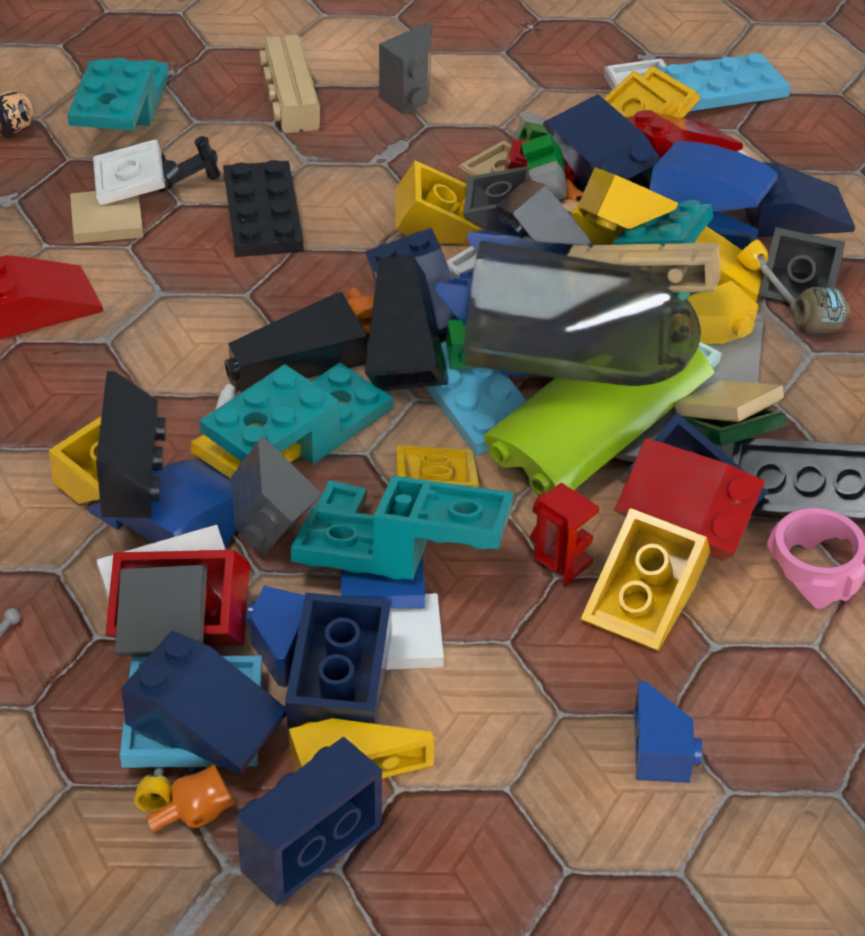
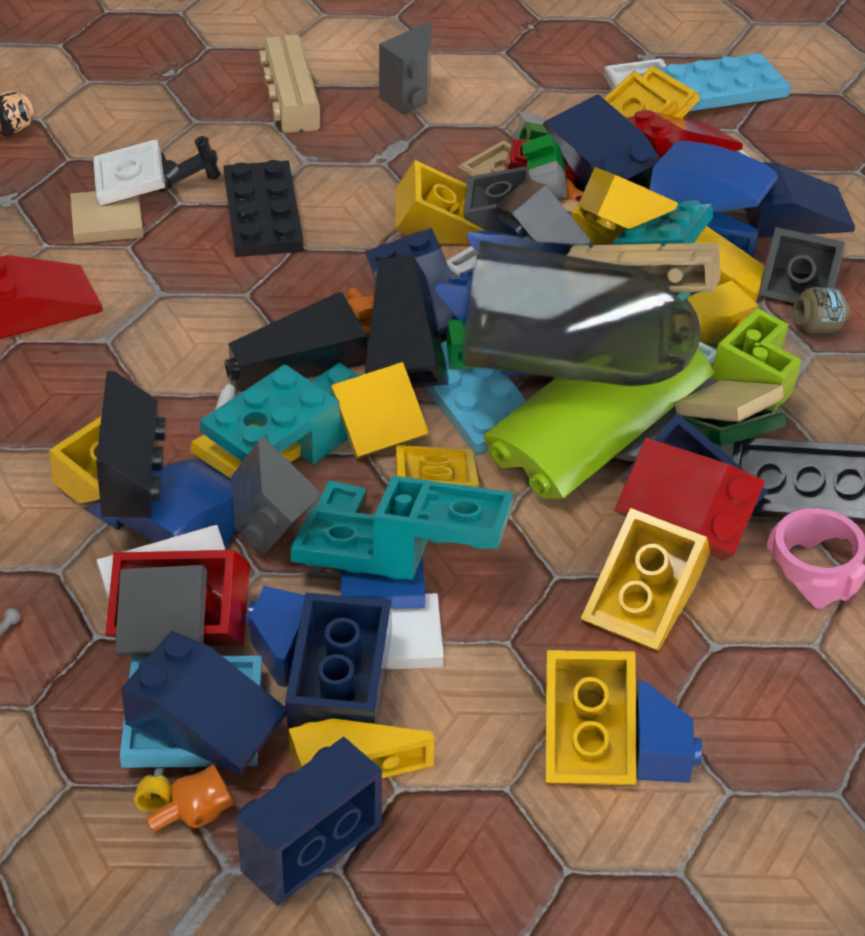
teal bracket [67,58,169,130] -> none
red window [530,482,599,587] -> none
hinge [737,239,795,313] -> none
none -> yellow tile [330,362,429,459]
none -> yellow slope [546,650,636,786]
none -> lime brick [710,308,802,410]

